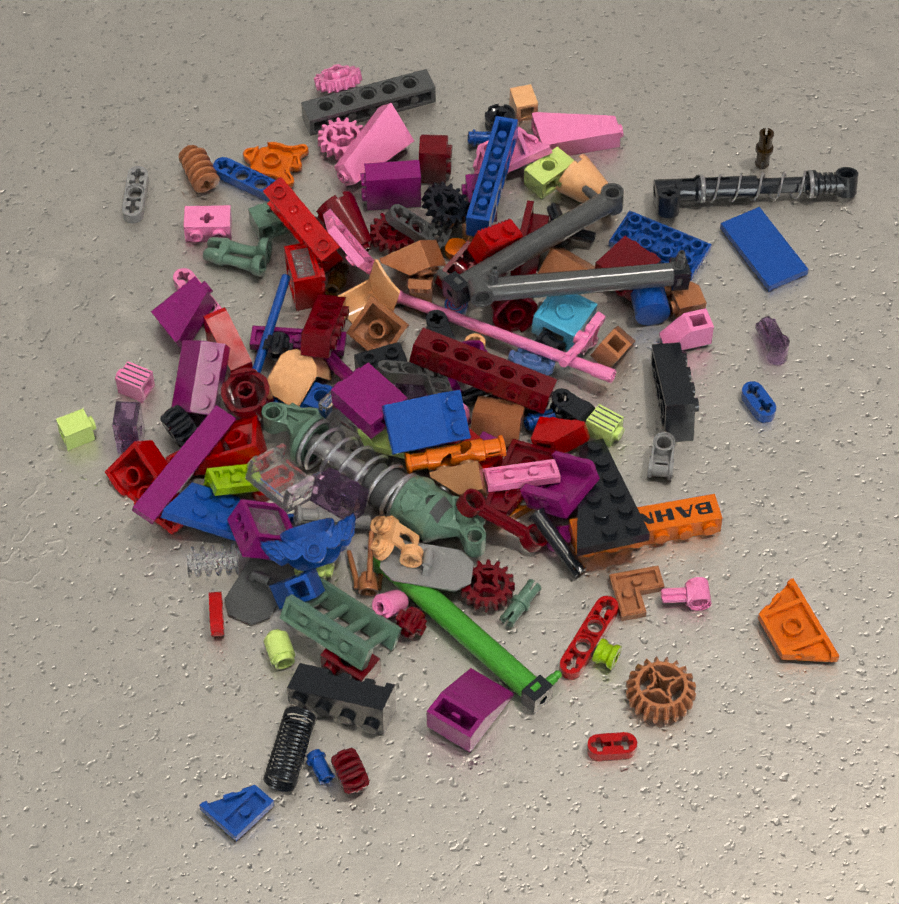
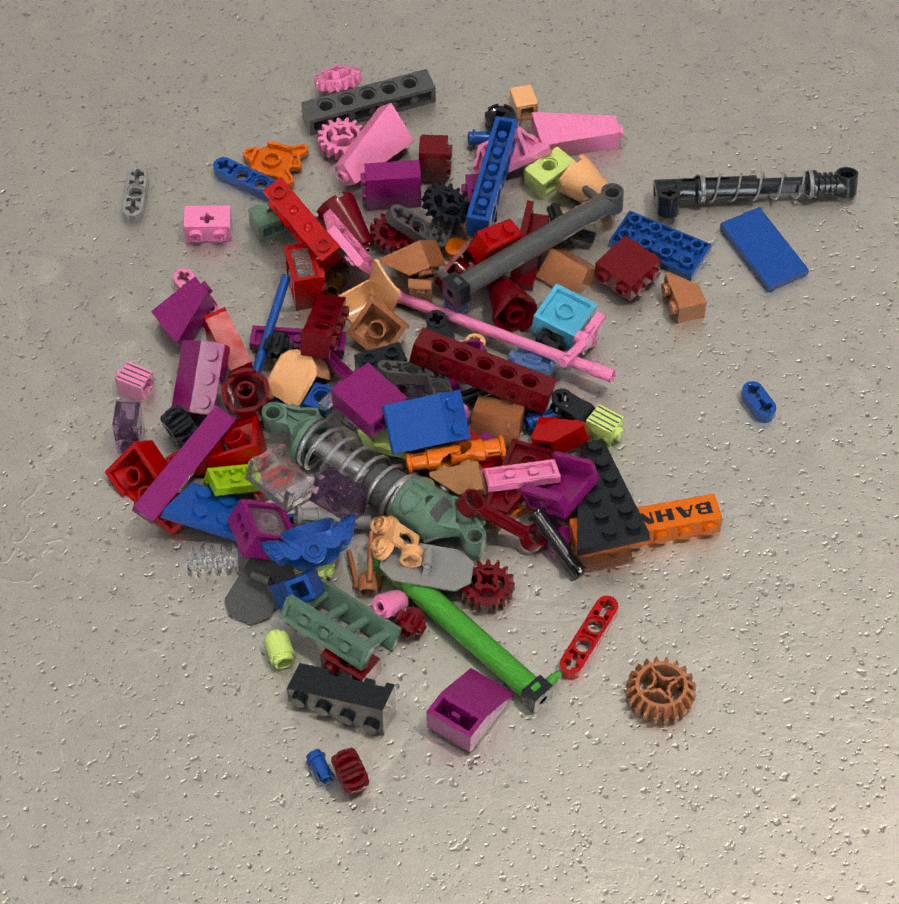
yellowish green brick [56,408,96,451] -> none
nougat piece [178,145,220,193] -> none
blue wing [199,785,275,841] -> none
sand green piece [202,237,273,277] -> none
red beam [209,591,225,637] -> none
black piece [263,707,317,792] -> none
dark grey piece [467,250,691,307] -> none
sand green pin [500,579,542,627] -> none
red beam [587,732,637,761] -> none
nougat slope [590,326,635,368] -> none
lime wheel [592,638,622,670] -> none
nougat tile [609,566,665,621] -> none
blue piece [631,287,670,326] -> none
light grey piece [647,432,675,481] -> none
black wedge [651,342,699,442] -> none
bright pink slope [659,308,714,350] -> none
bright pink axle [661,577,712,611] -> none
dark brown pin [755,128,774,169] -> none
clear purple piece [755,316,790,365] -> none
orange wing [758,578,839,662] -> none

